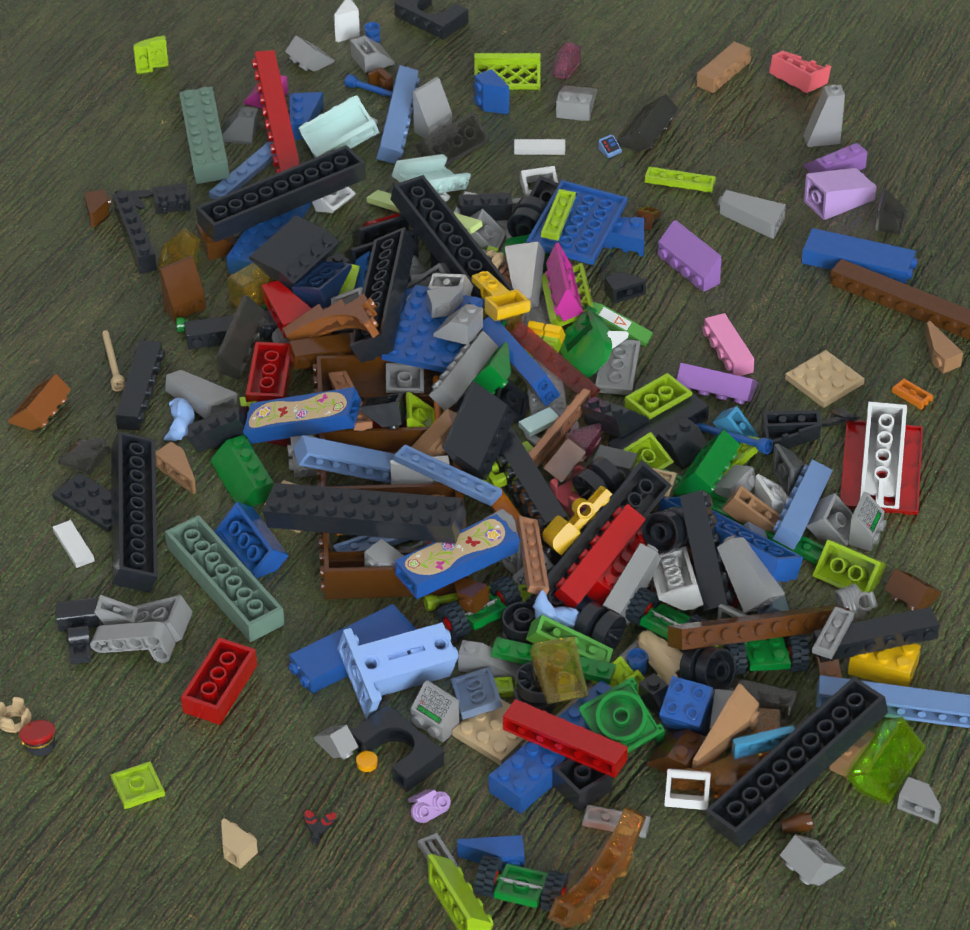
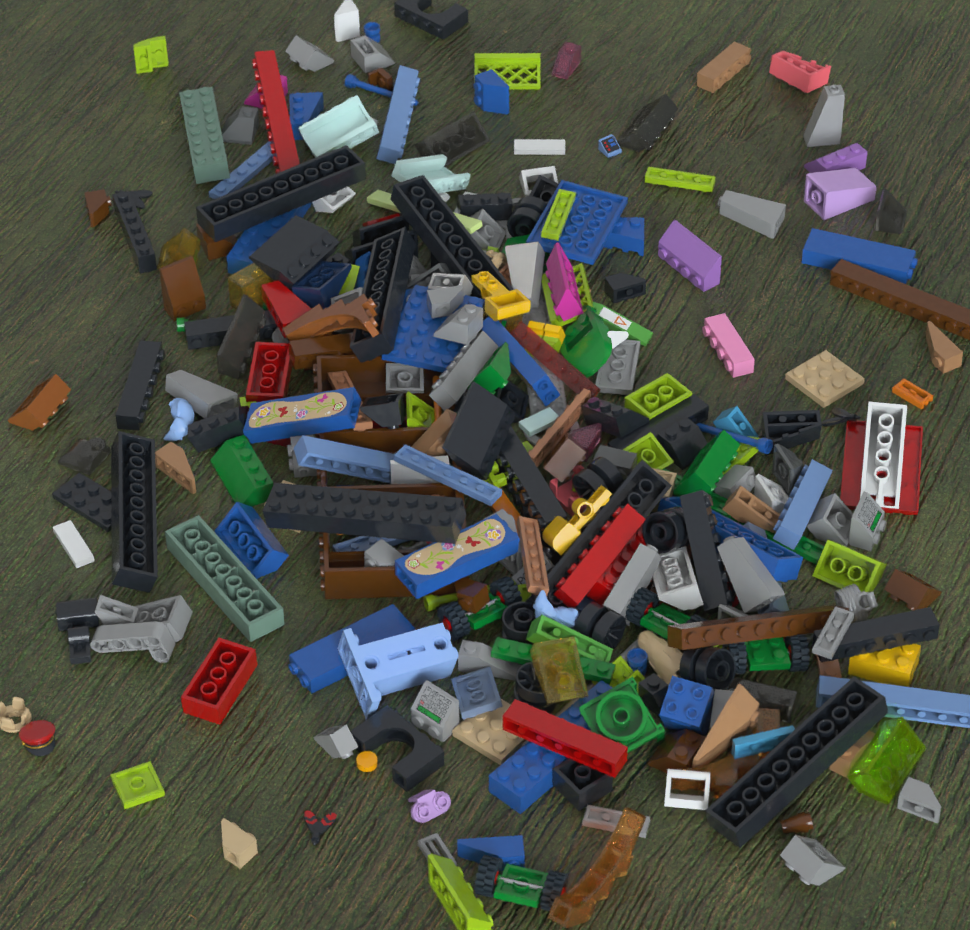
tan piece [102,330,126,392] -> none
black plate [152,183,191,214] -> none
light grey slope [413,77,452,141] -> none
lime tile [494,676,514,698] -> none
light grey slope [556,85,597,121] -> none
reddish brown bracket [636,206,662,230] -> none
medium lavender slope [677,363,758,404] -> none

